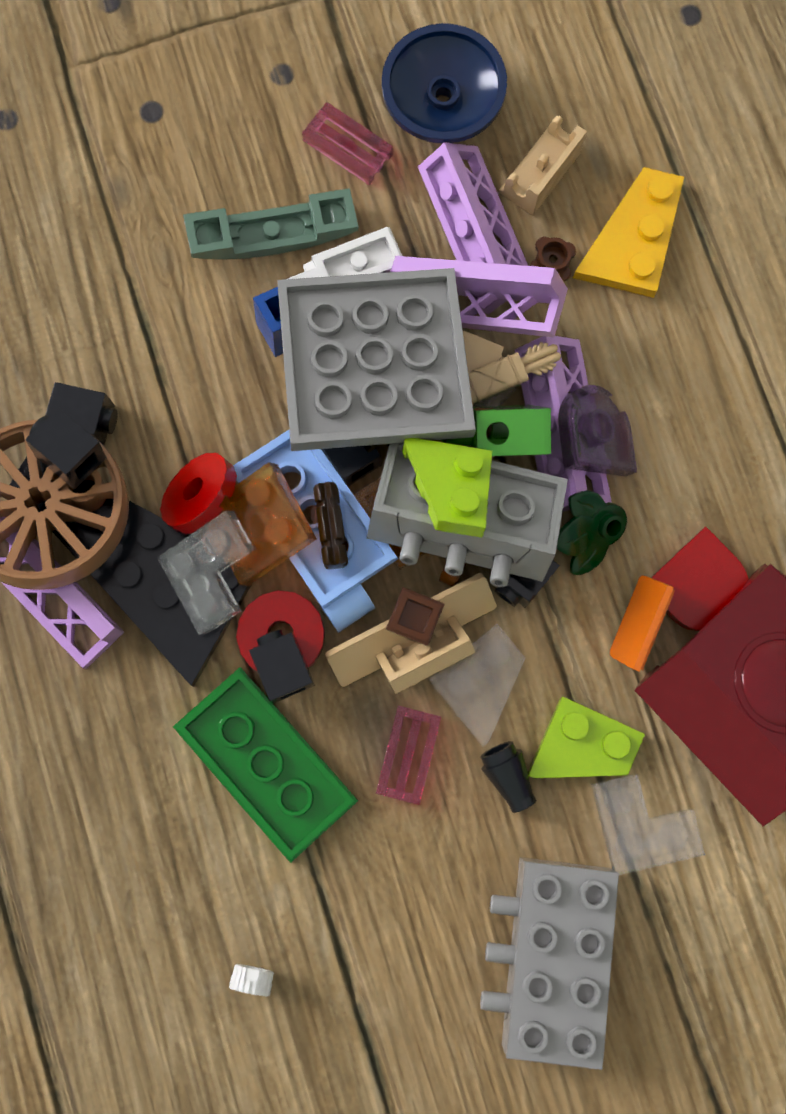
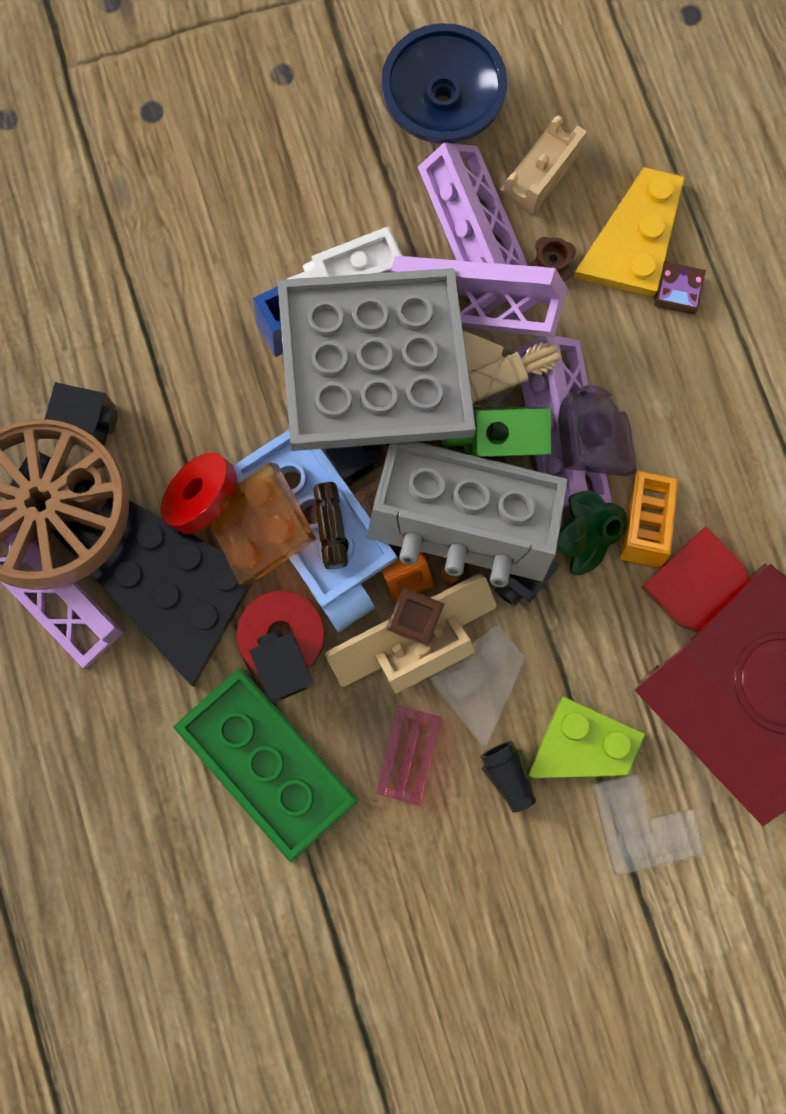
black brick [25,407,106,490] -> none
clear plate [157,511,255,635] -> none
sand green slope [183,188,359,259] -> none
white axle [229,964,274,997] -> none
clear pink tile [302,102,393,185] -> none
lime wing [402,438,492,538] -> none
light grey piece [480,857,619,1070] -> none
orange slope [610,575,675,672] -> none
none -> orange tile [381,552,435,604]
none -> light orange slope [620,470,679,568]
none -> tile [654,261,706,315]

